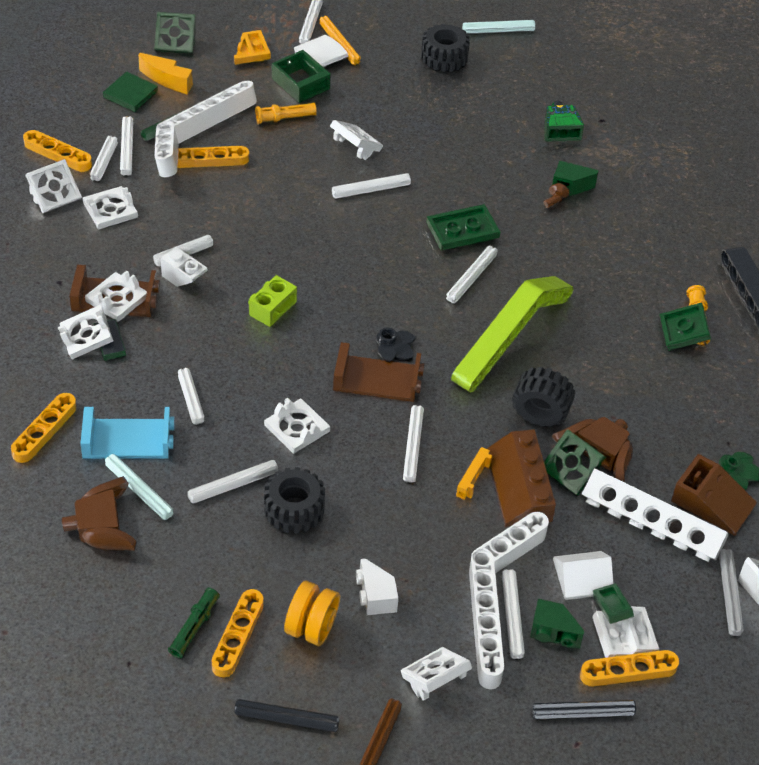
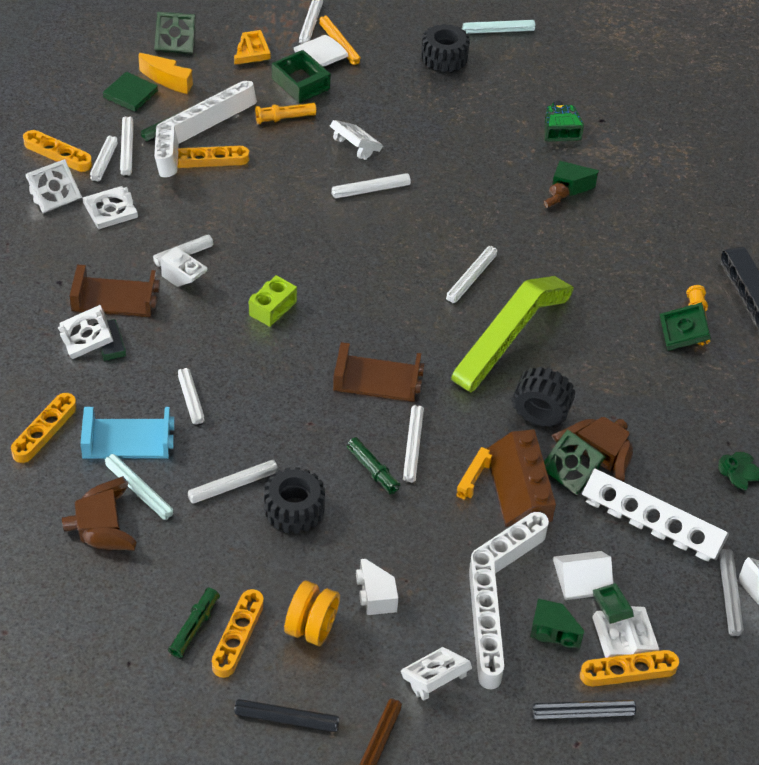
white piece [85,271,147,322] -> none
white piece [264,398,330,454] -> none
black plate [376,327,416,362] -> none
dark green plate [426,204,500,251] -> none
white axle [502,569,525,659] -> none
reddish brown slope [671,454,757,536] -> none
none -> dark green pin [346,437,401,494]

